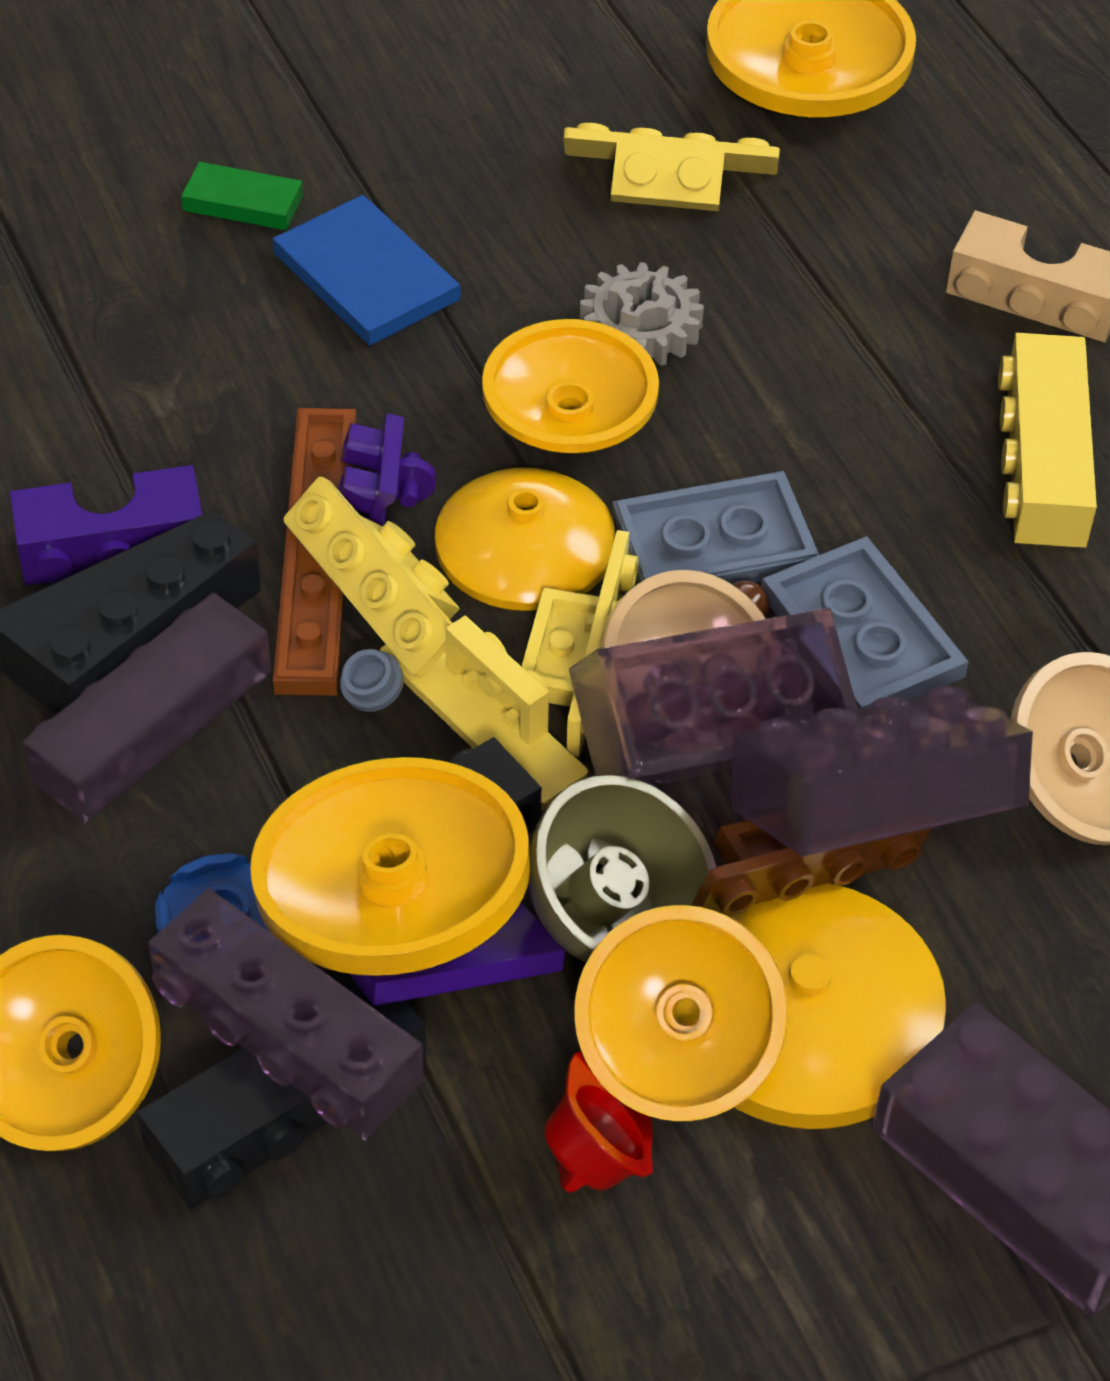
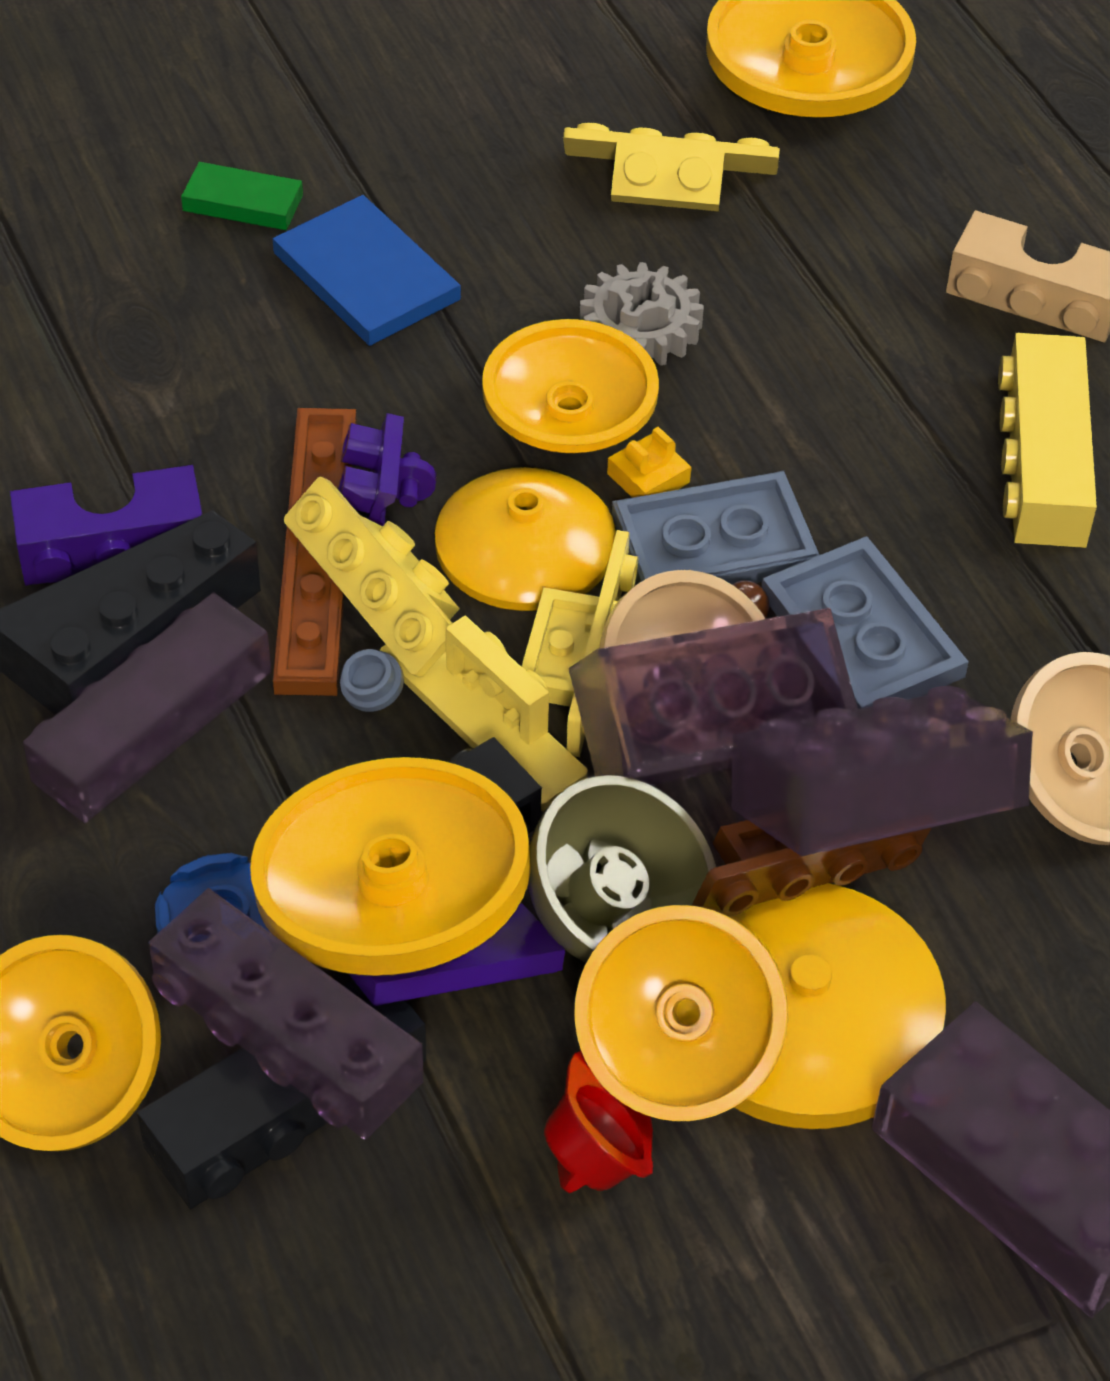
none -> yellow tile [607,427,691,498]

